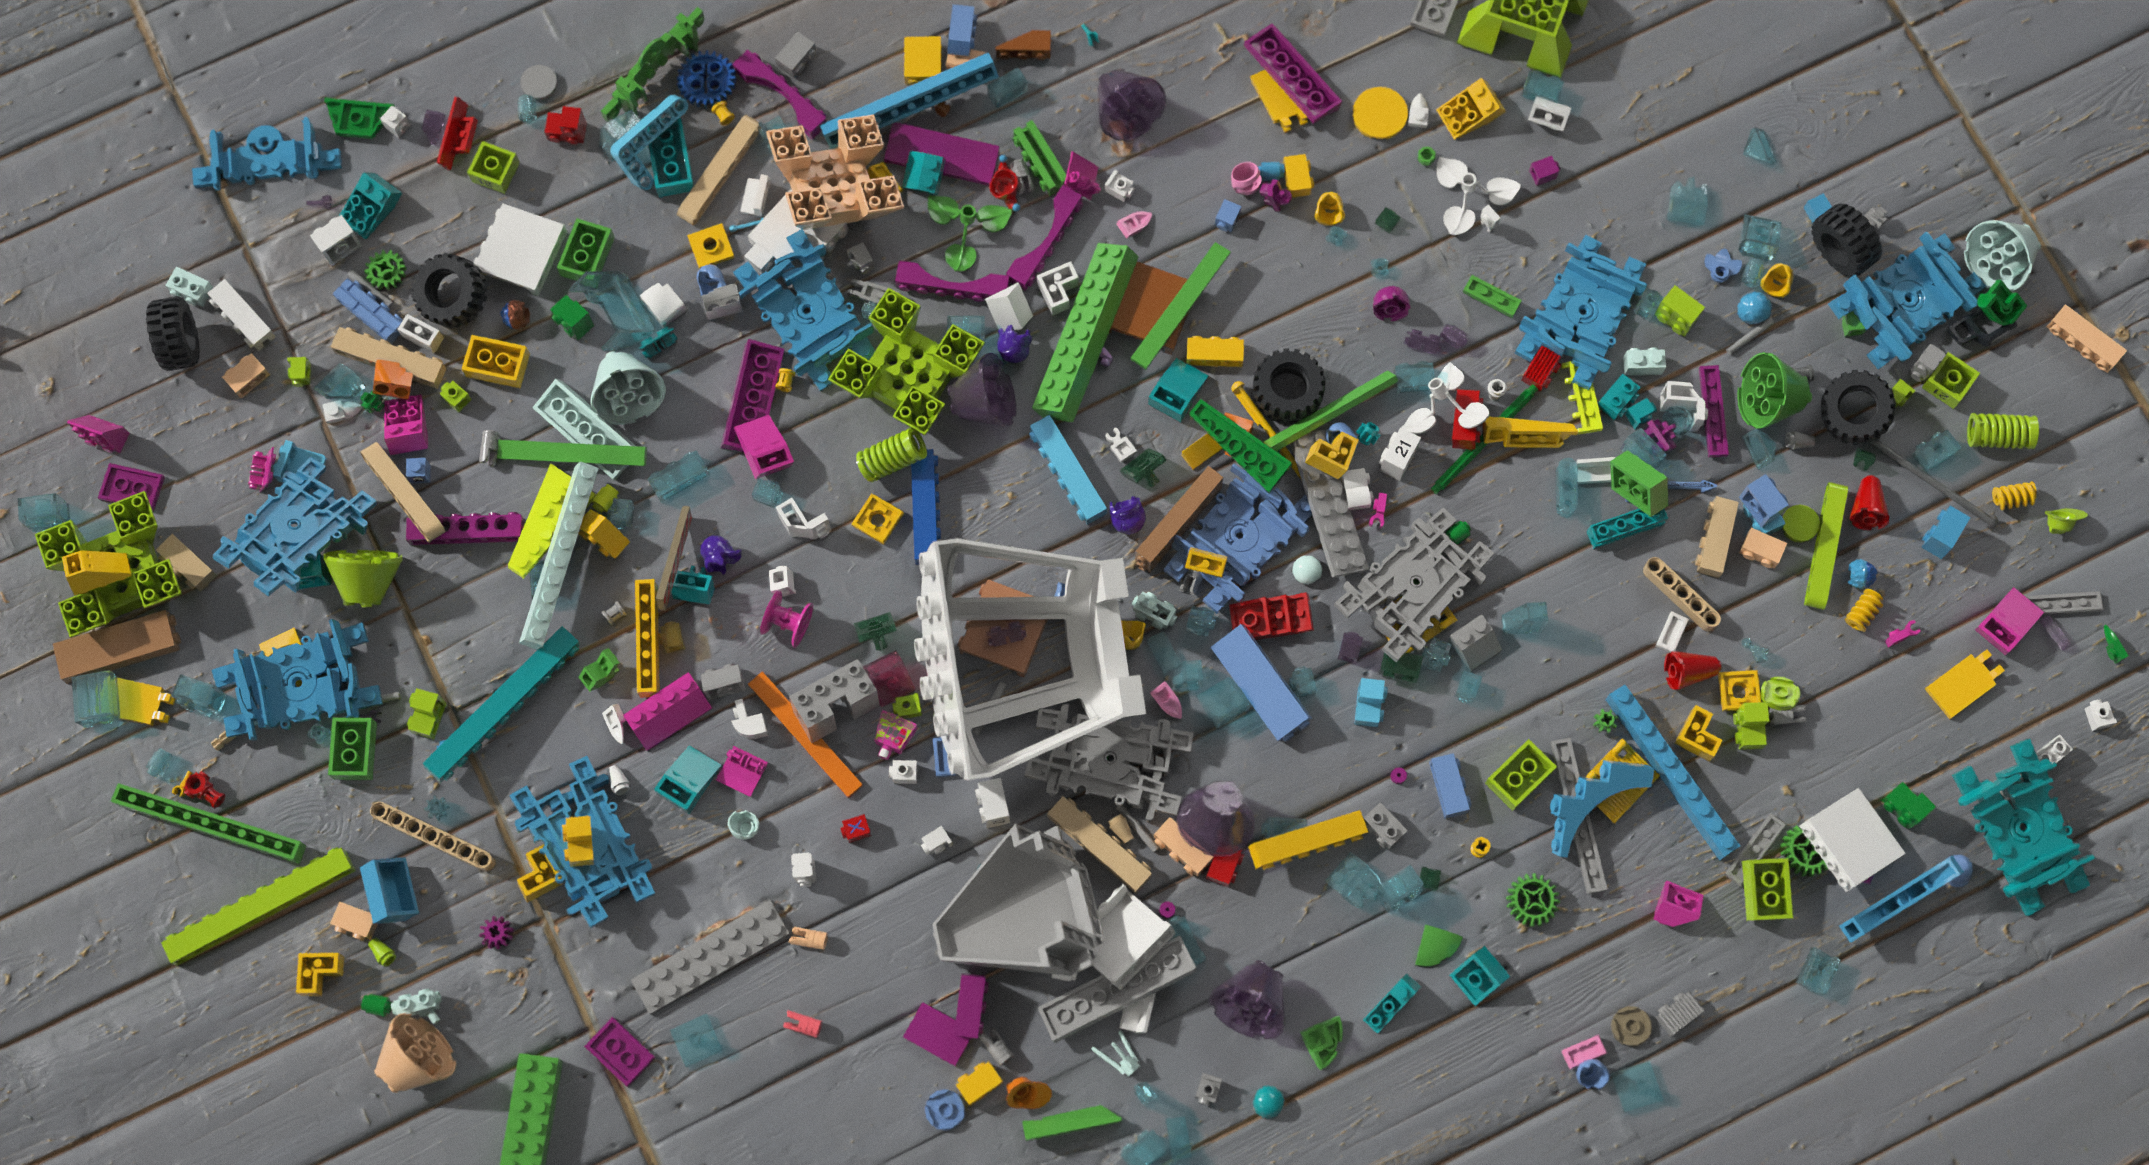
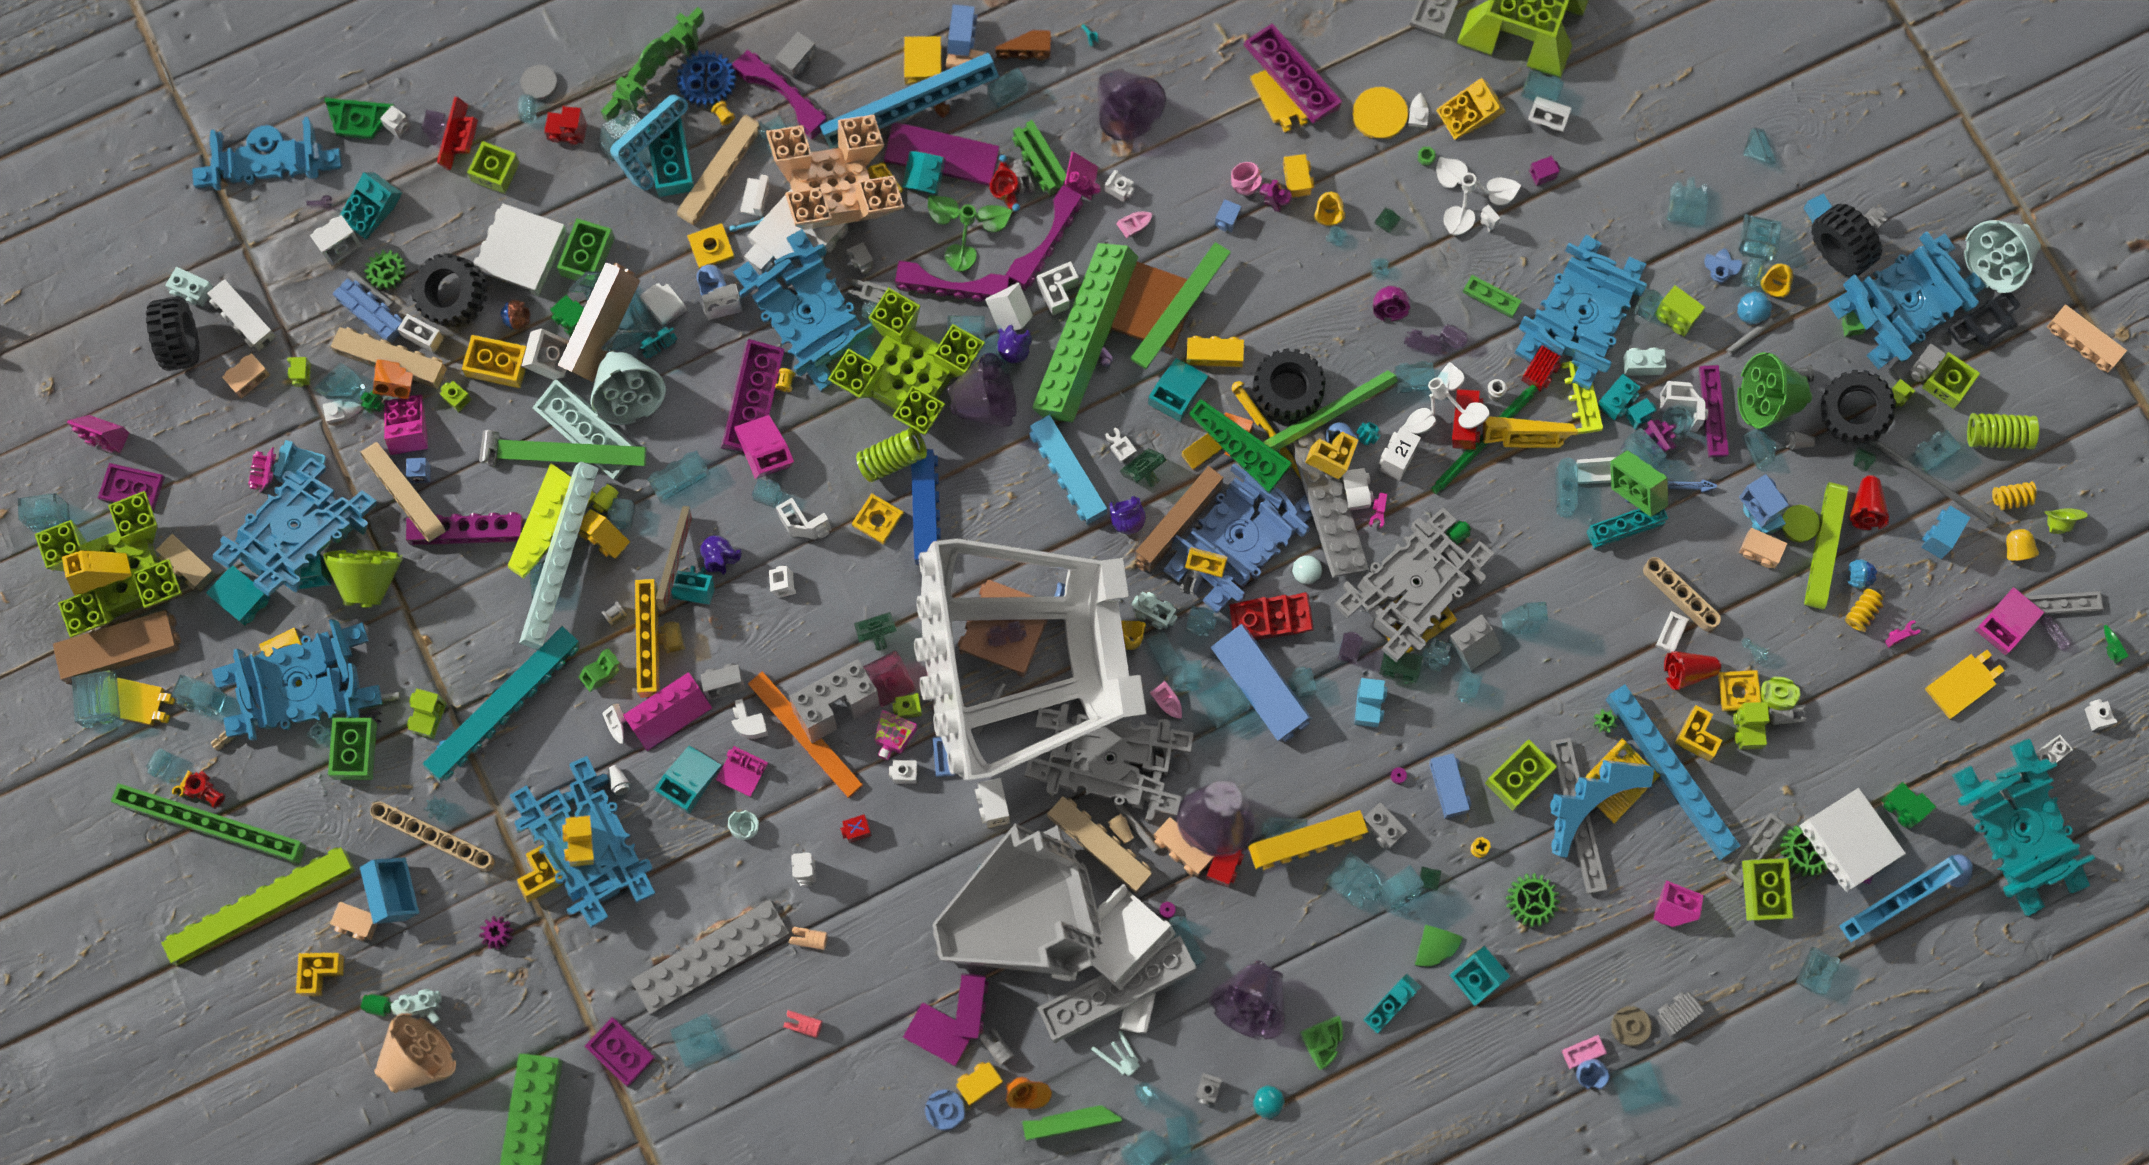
lime cone [368,938,396,967] -> none
dark pink piece [760,590,814,648] -> none
white brick [921,826,953,855] -> none
dark azure brick [1258,162,1284,181] -> none
tan brick [1695,496,1739,578] -> none
green brick [1977,280,2028,325] -> none
none -> teal brick [206,565,271,626]
none -> white brick [521,329,569,380]
none -> medium nougat brick [558,263,640,382]
none -> yellow hair [2006,529,2039,561]

